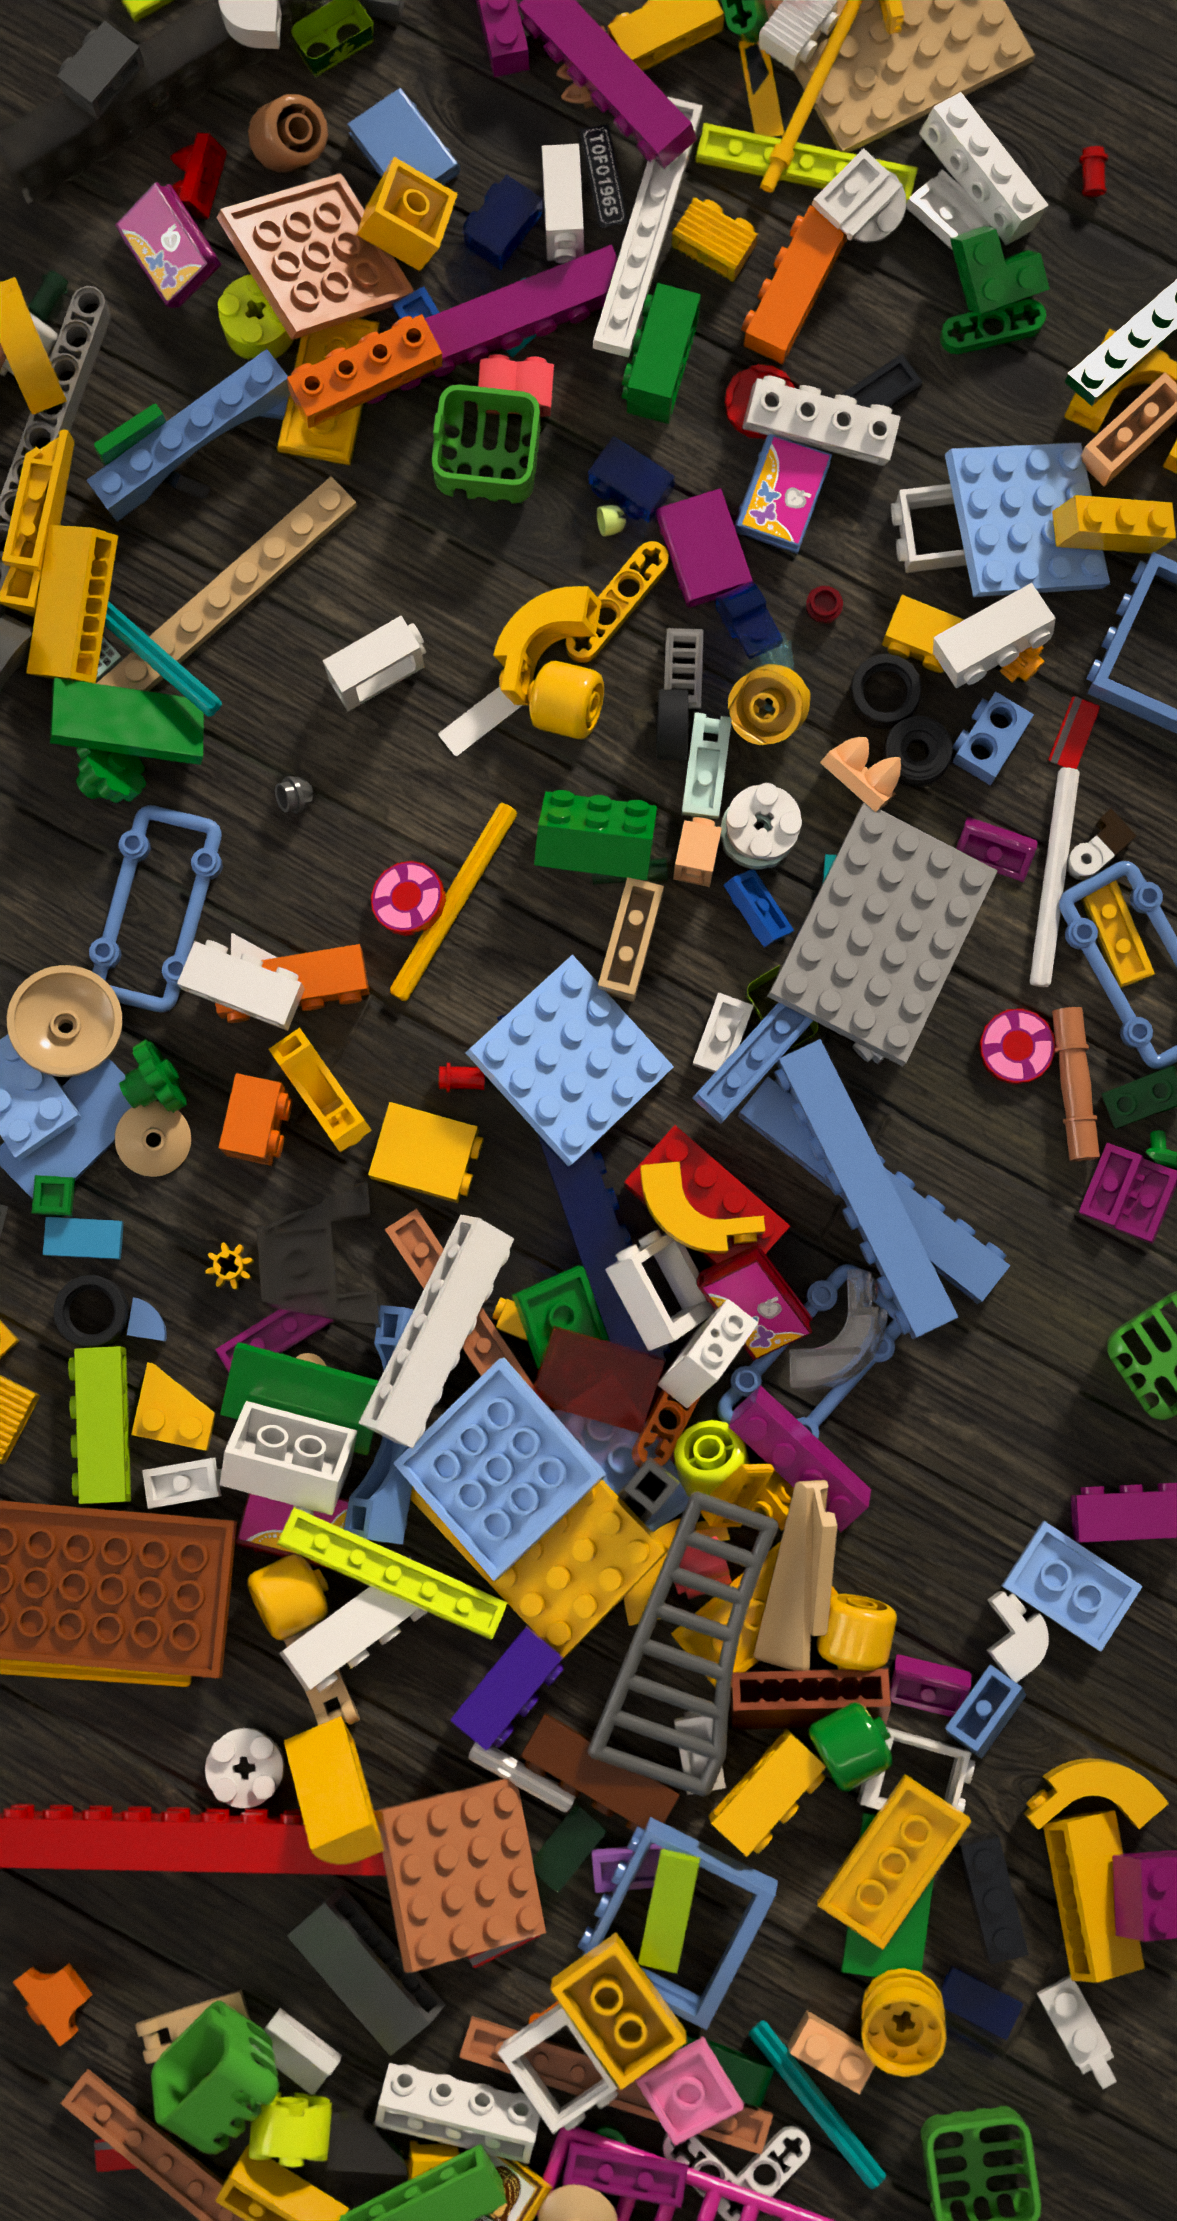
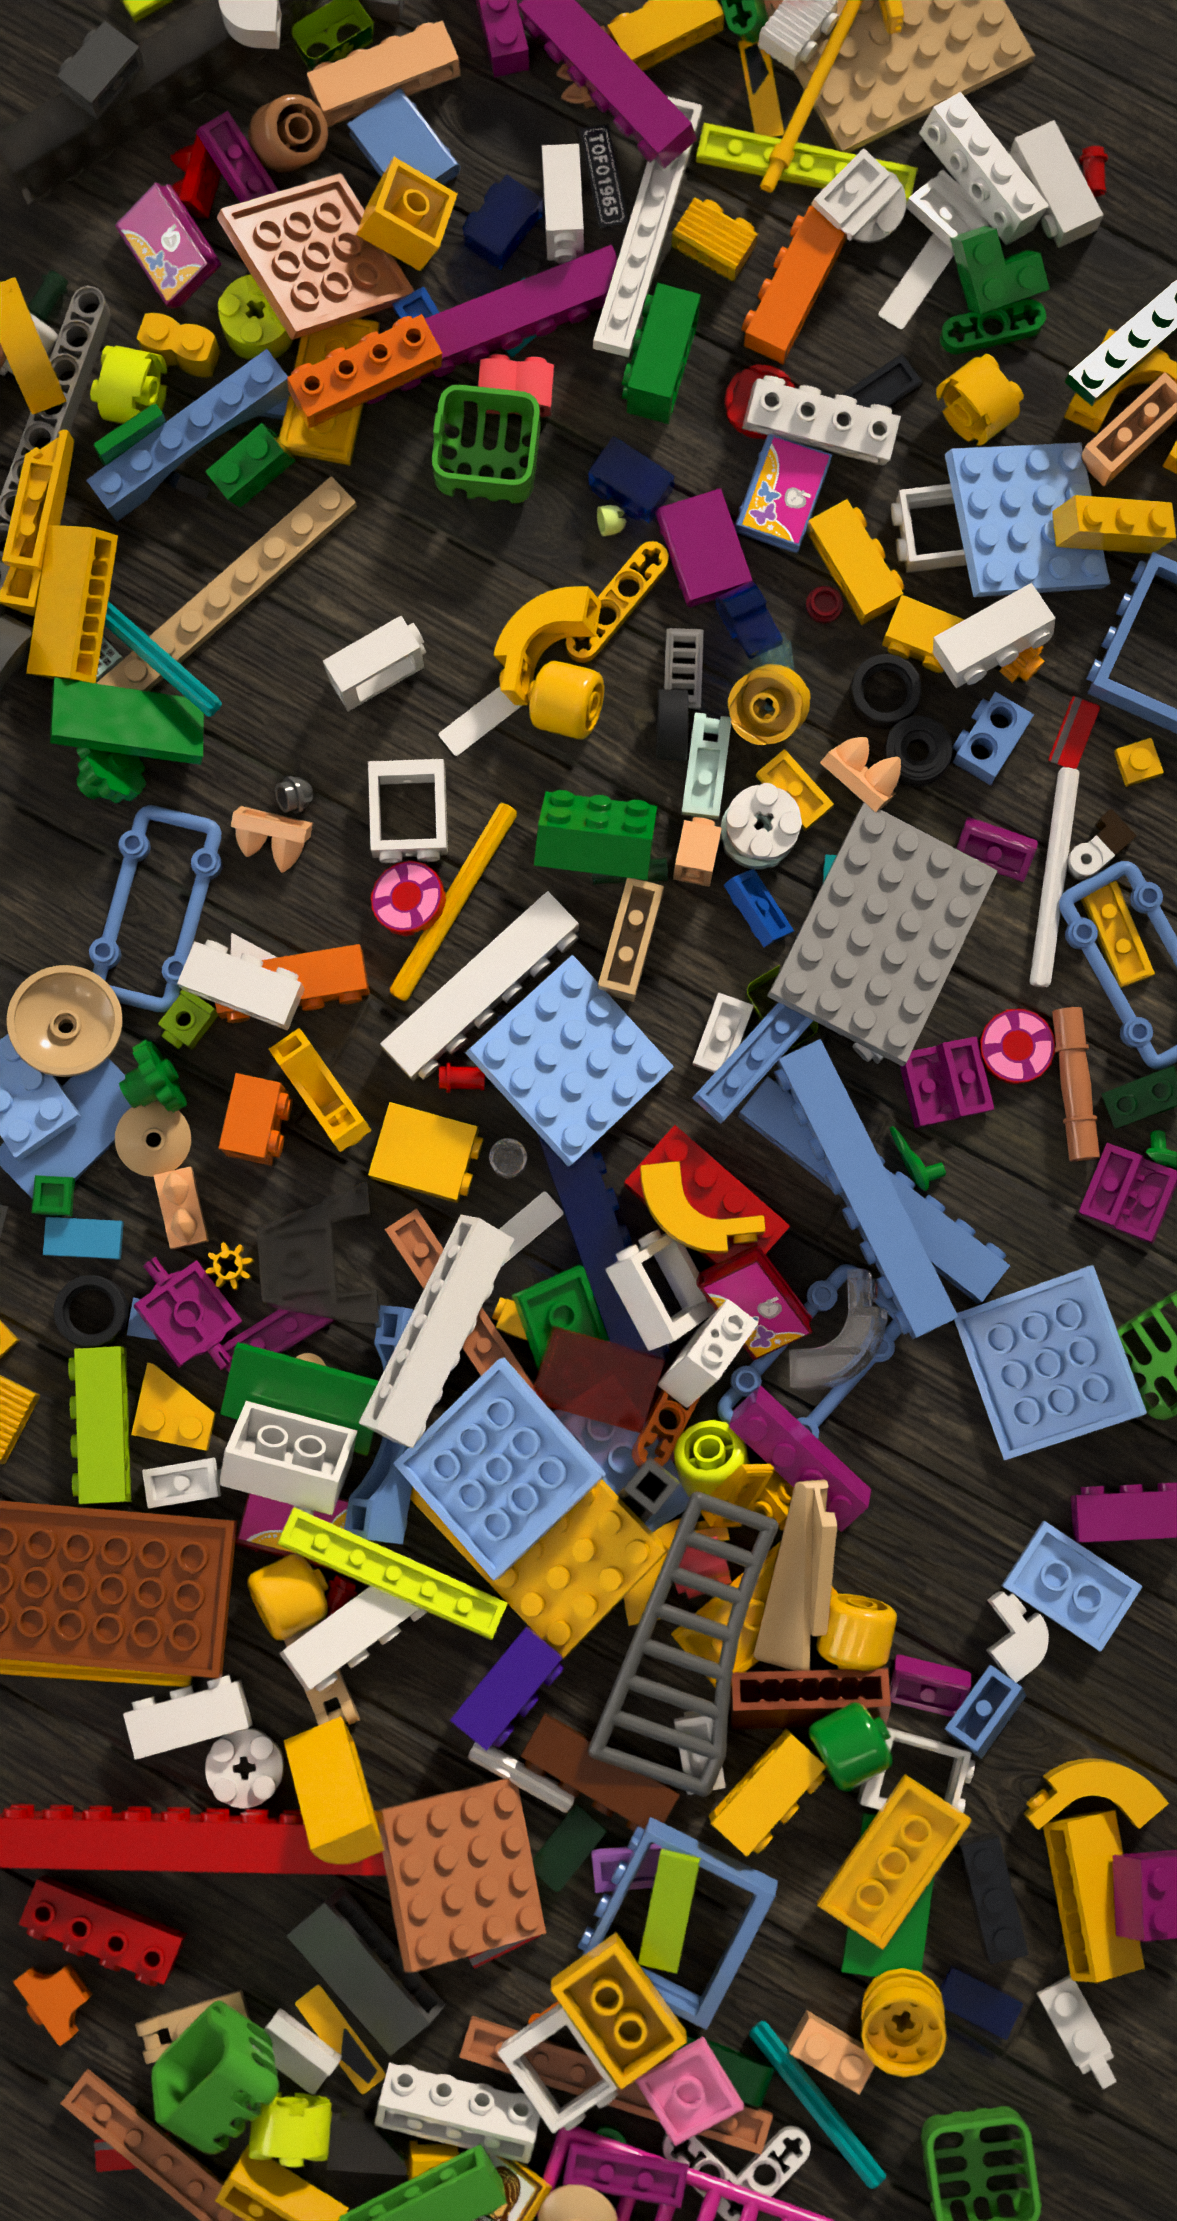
none -> red brick [19,1875,187,1986]
none -> neon yellow brick [90,346,167,424]
none -> white brick [123,1675,253,1760]
none -> magenta plate [134,1257,242,1371]
none -> yellow brick [137,313,220,377]
none -> light nougat tile [154,1166,209,1250]
none -> lime brick [158,990,218,1050]
none -> magenta tile [196,111,279,203]
none -> green brick [205,423,296,508]
none -> light nougat tile [231,806,313,873]
none -> yellow sticker [295,1985,386,2094]
none -> light nougat brick [307,21,460,127]
none -> red pin [321,1575,357,1622]
none -> white window [368,759,448,863]
none -> white brick [380,891,579,1082]
none -> clear wheel [489,1138,528,1179]
none -> white sticker [499,1191,563,1261]
none -> yellow plate [756,749,834,831]
none -> yellow brick [806,499,904,625]
none -> white sticker [879,233,954,329]
none -> green bar [889,1126,946,1191]
none -> magenta slope [899,1037,994,1128]
none -> yellow brick [936,354,1024,446]
none -> light blue plate [954,1265,1147,1461]
none -> white brick [1009,120,1103,248]
none -> yellow plate [1114,738,1164,787]

